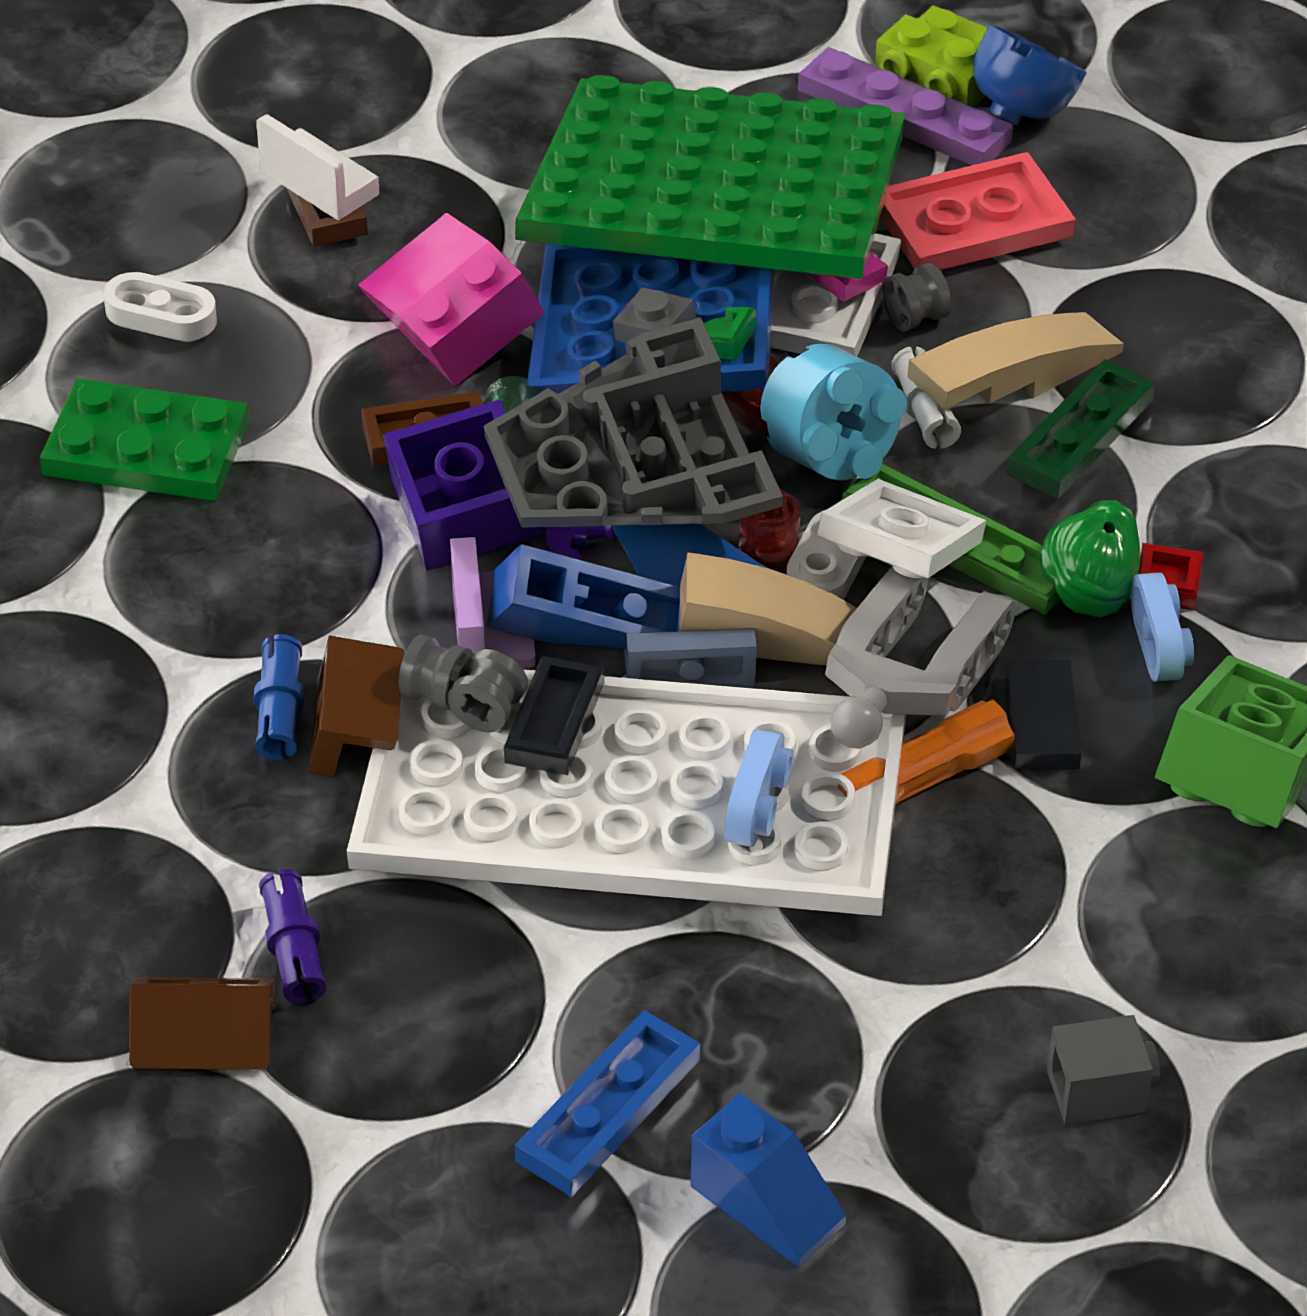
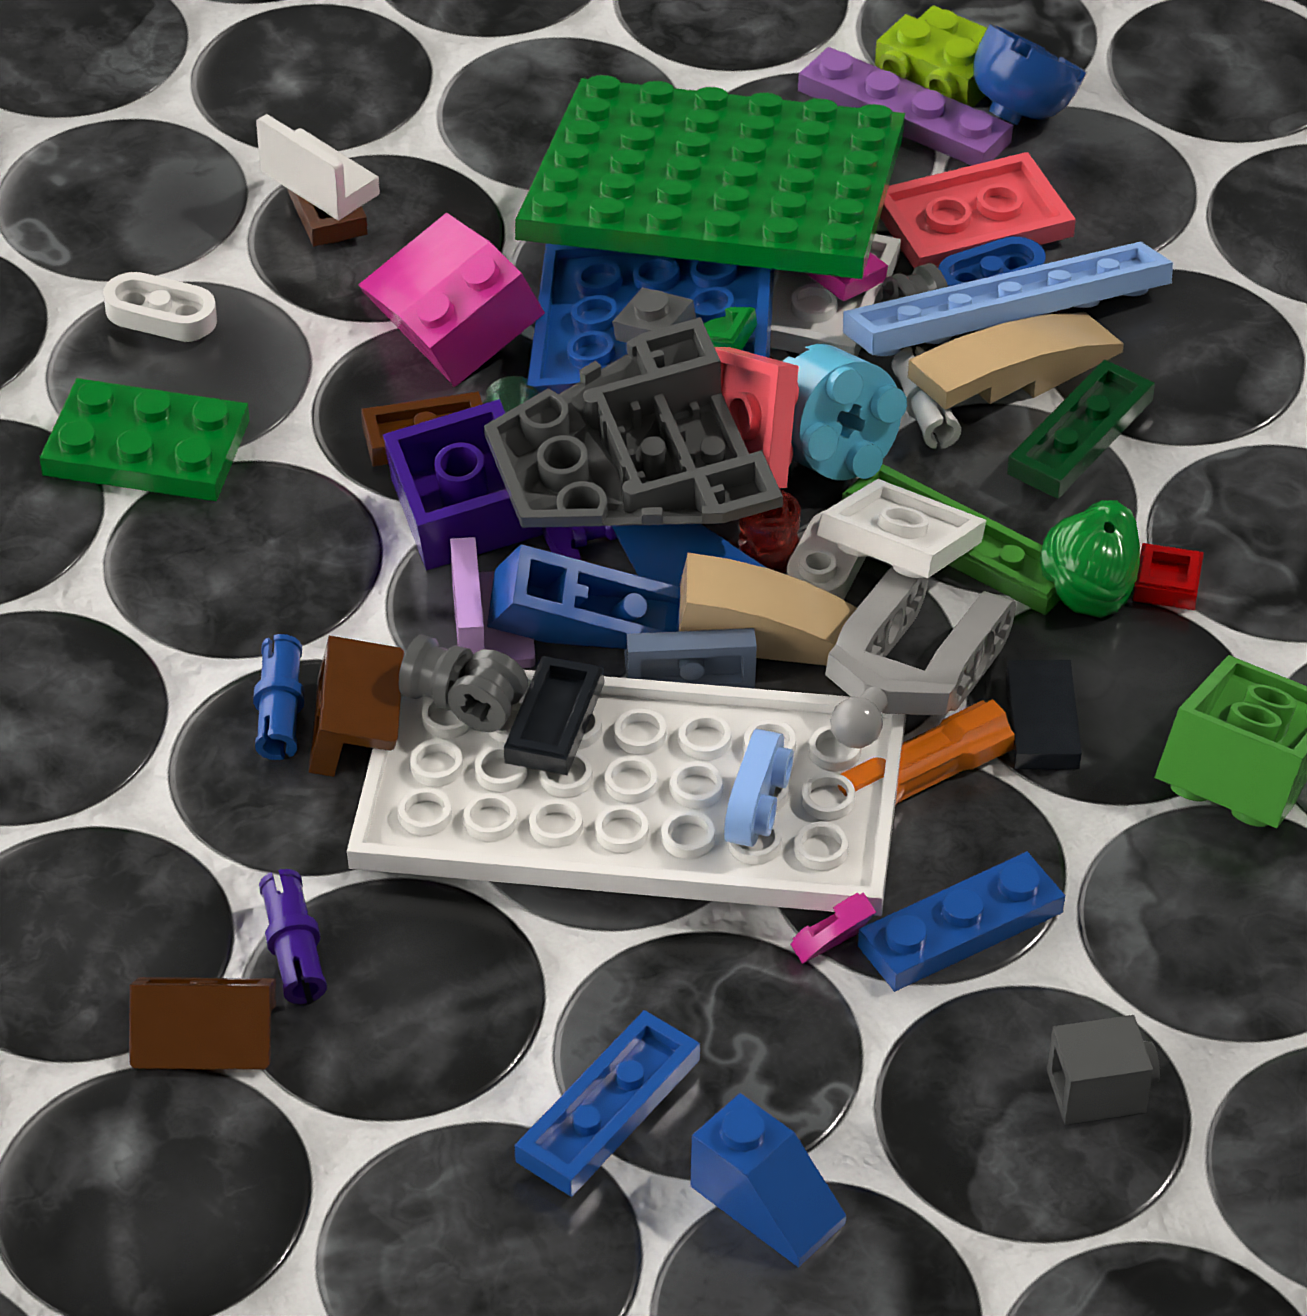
light blue plate [1131,572,1194,682] -> none
none -> coral plate [714,347,799,488]
none -> dark pink tile [790,892,876,964]
none -> light blue plate [843,242,1173,356]
none -> blue plate [858,851,1065,992]
none -> blue plate [938,236,1046,287]

